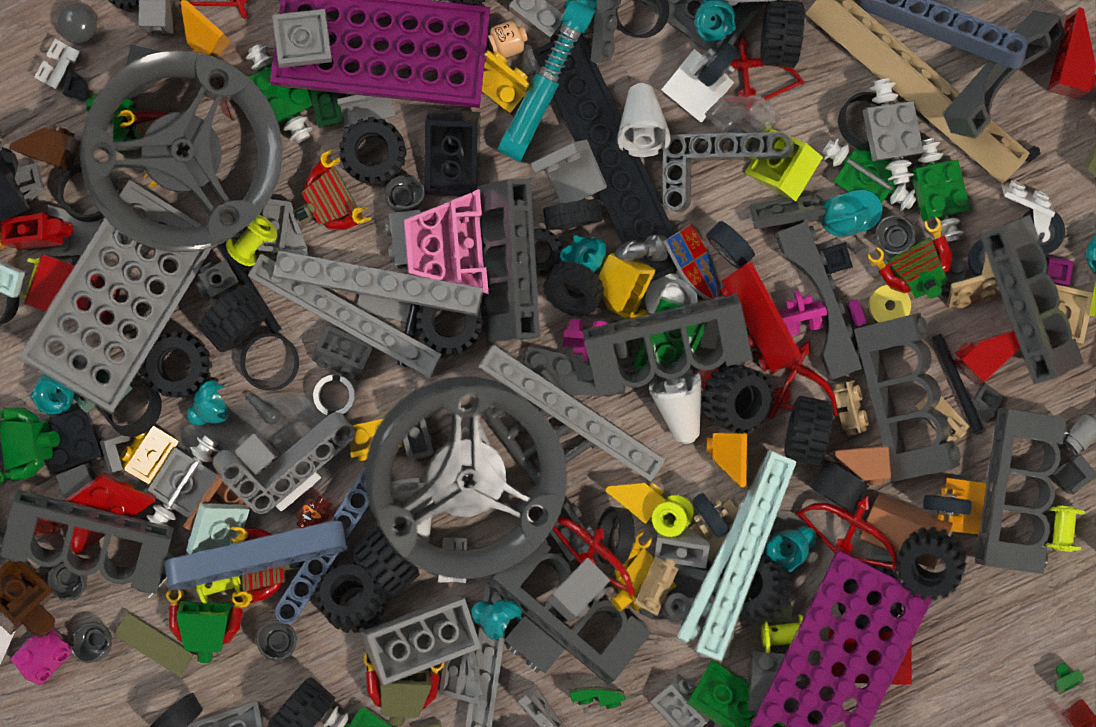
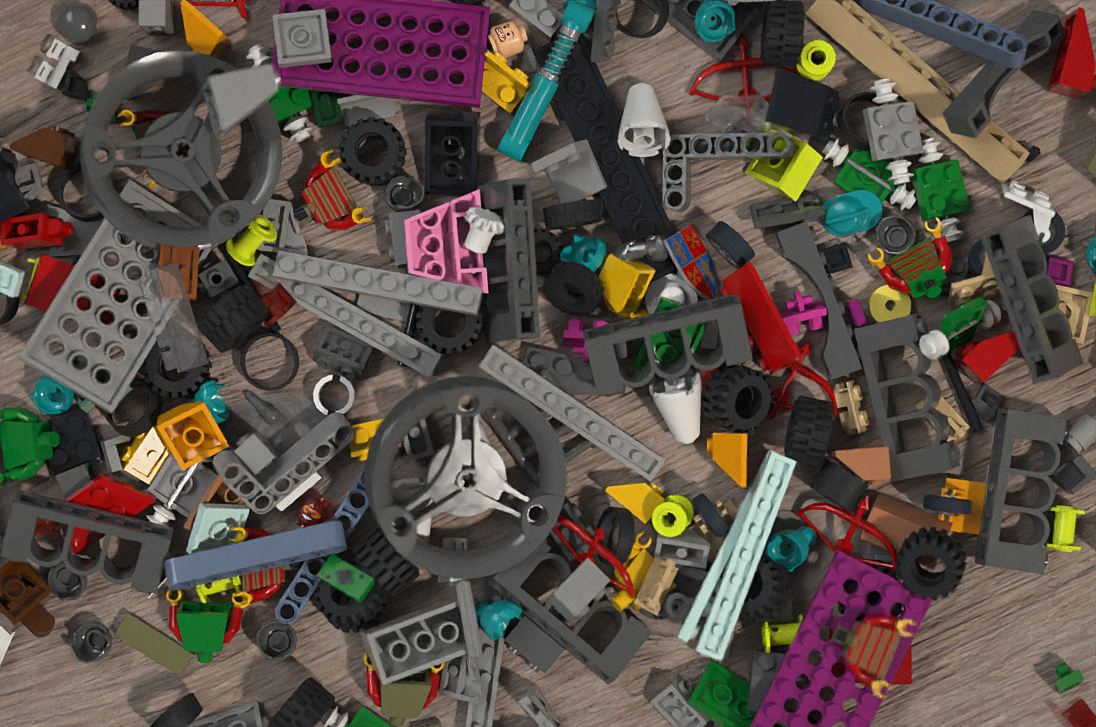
dark pink bracket [10,627,73,685] -> none
green slope [113,98,137,155] -> none
green slope [569,686,626,709] -> none
white plate [661,42,738,123] -> none
none -> clear windscreen [138,262,209,373]
none -> dark orange plate [157,244,200,299]
none -> light orange slope [157,401,229,470]
none -> light grey slope [202,64,280,139]
none -> clear red panel [260,282,297,328]
none -> green tile [317,554,376,603]
none -> light grey axle [455,579,483,658]
none -> white gear [464,207,505,253]
none -> black slope [765,69,839,143]
none -> neon yellow hose [796,40,836,81]
none -> torso [832,614,917,699]
none -> plate [919,297,1001,360]

